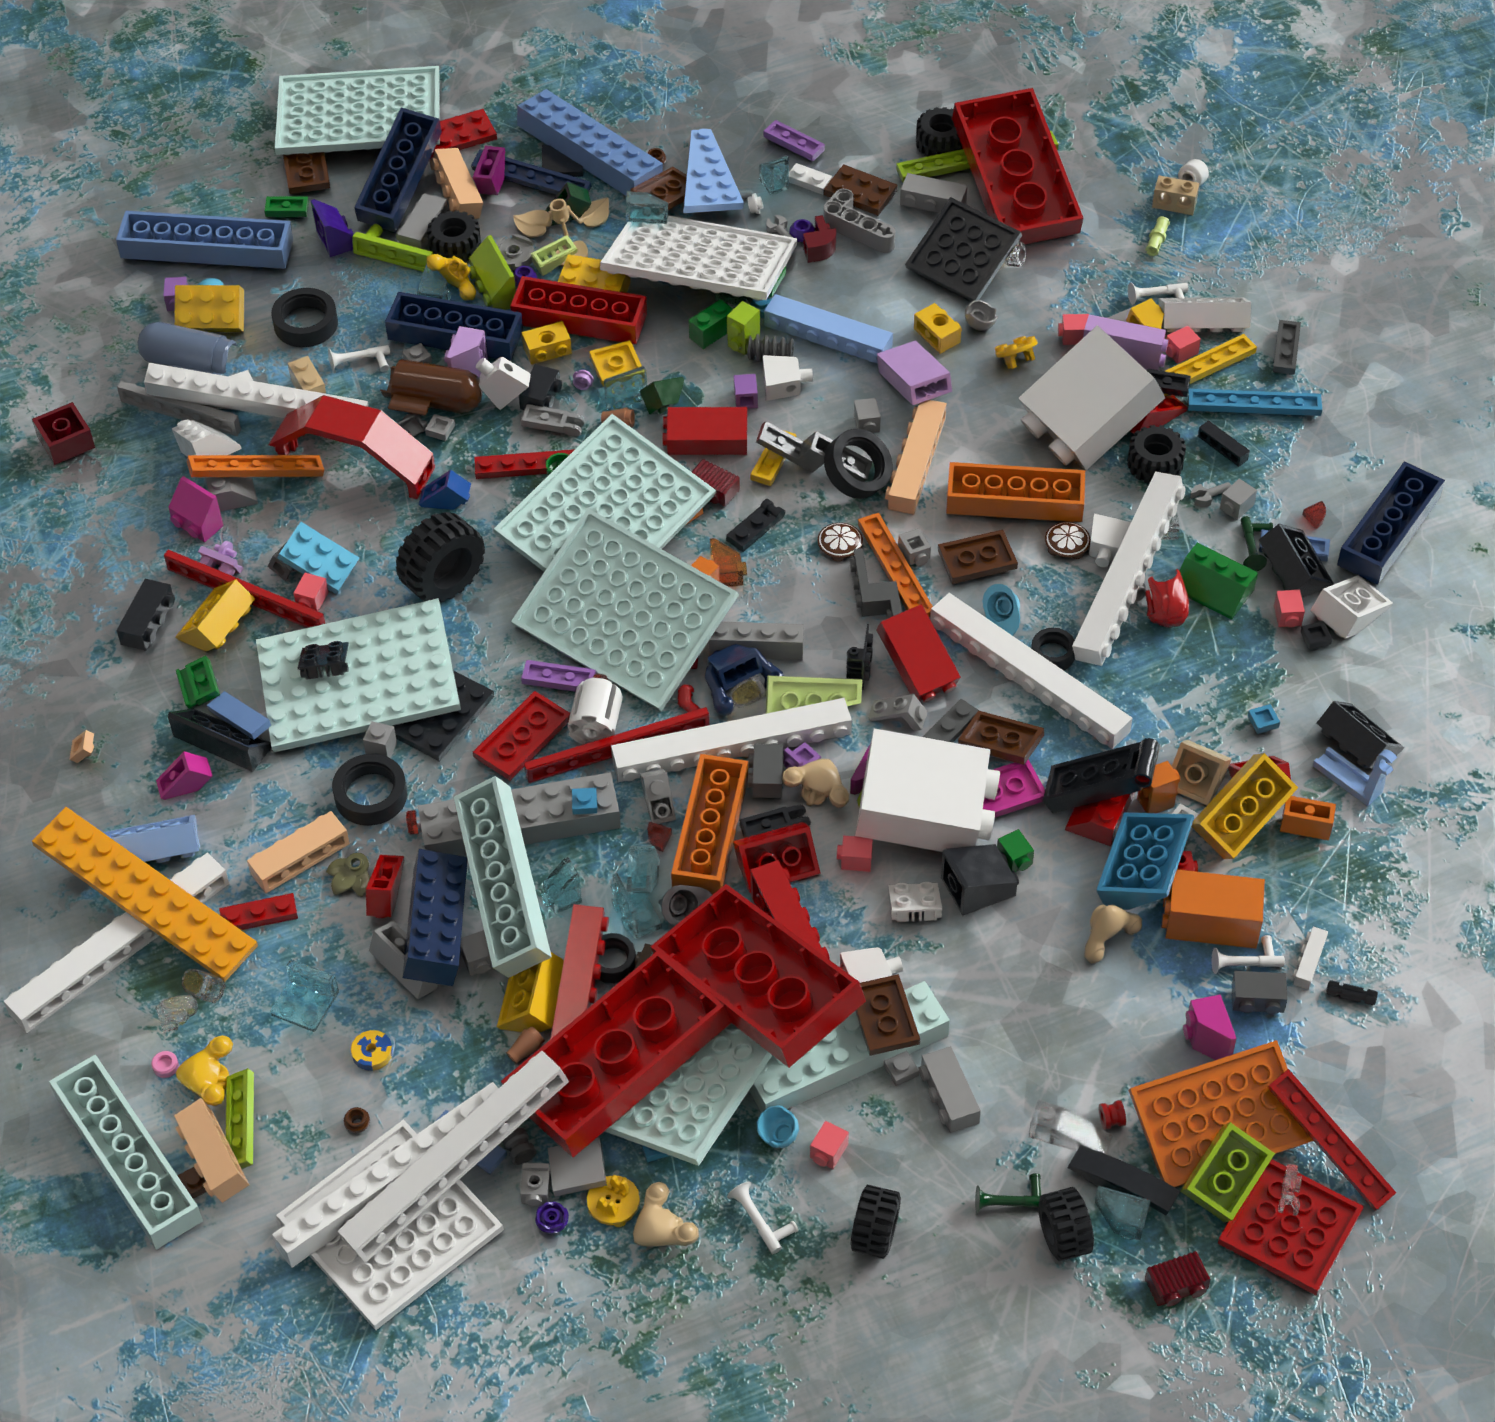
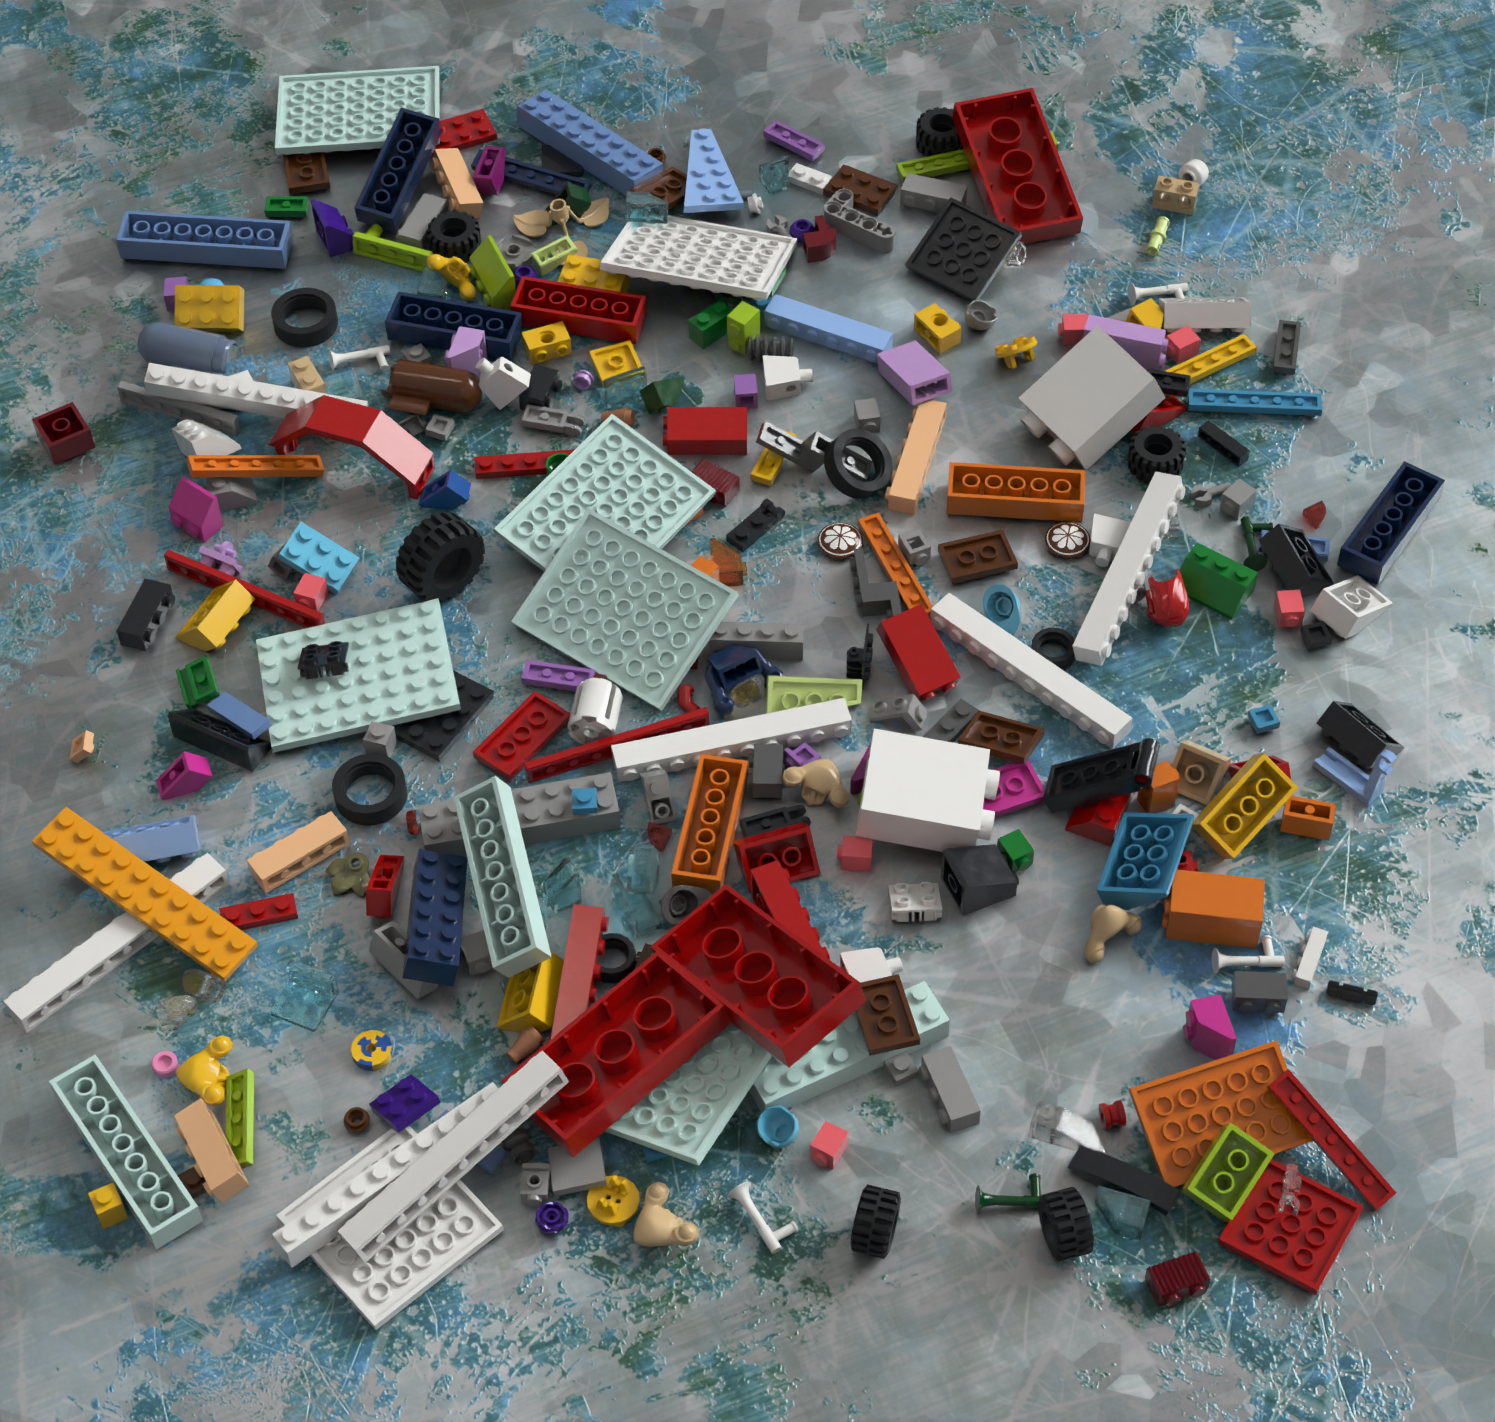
none -> yellow brick [88,1182,128,1229]
none -> dark purple plate [369,1074,441,1133]

